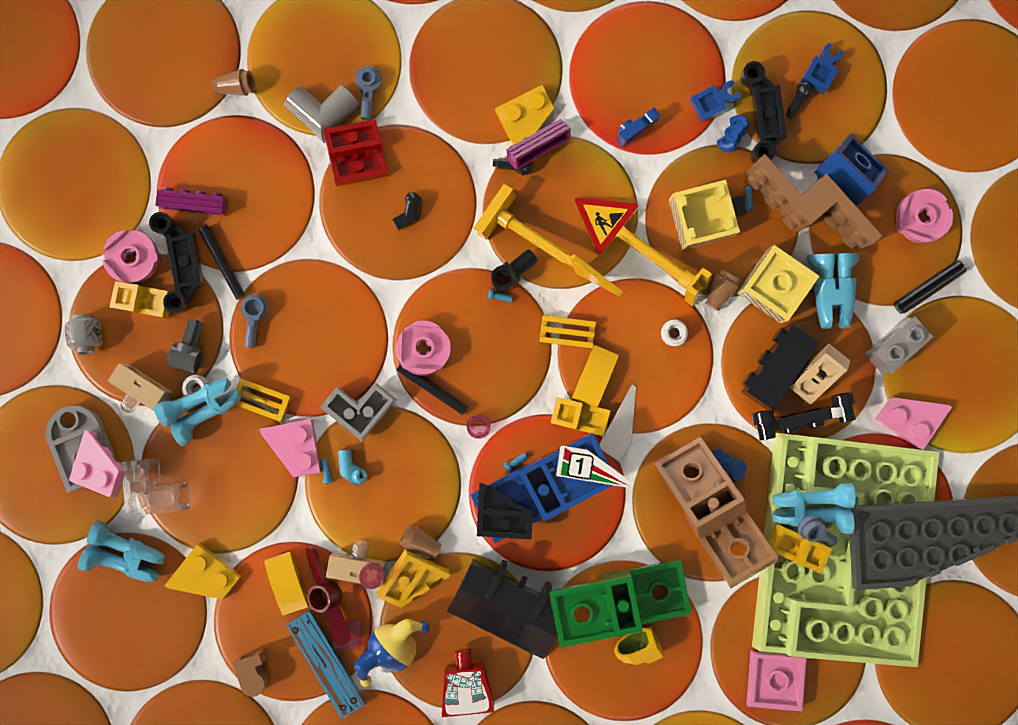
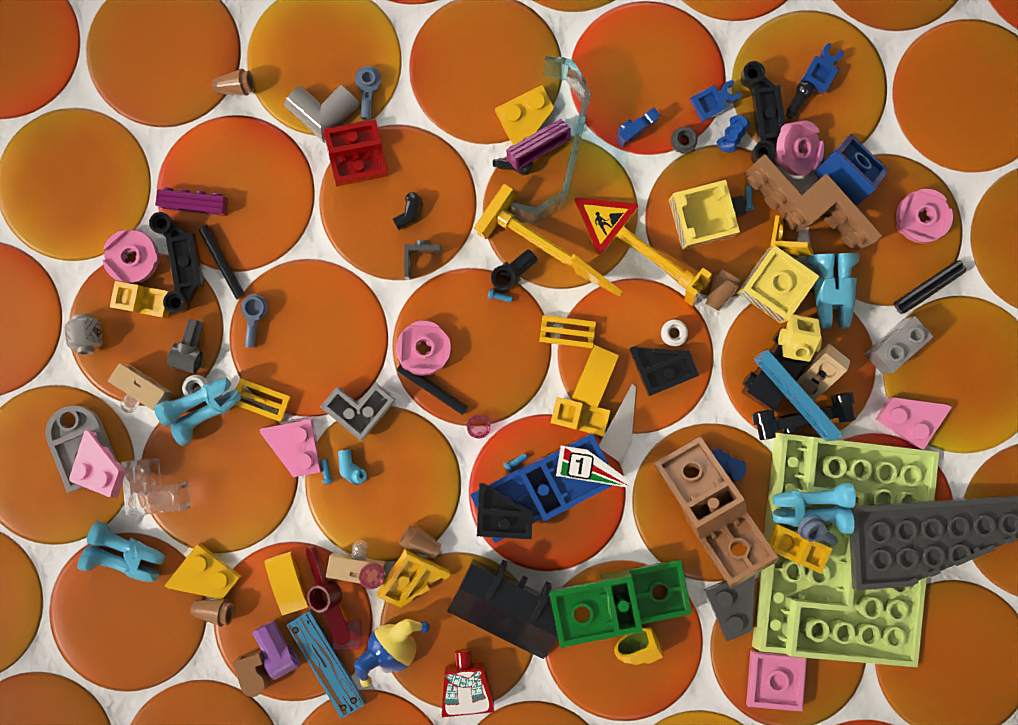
none -> medium nougat cone [191,599,235,627]
none -> medium lavender piece [252,620,300,680]
none -> dark grey bracket [404,240,443,280]
none -> clear light blue windscreen [511,56,591,223]
none -> black wing [629,347,699,396]
none -> dark grey plate [671,127,698,154]
none -> dark grey wing [704,575,755,642]
none -> dark azure tile [754,350,843,441]
none -> yellow bracket [771,215,813,259]
none -> bright pink plate [774,120,824,176]
none -> light yellow brick [778,314,822,362]

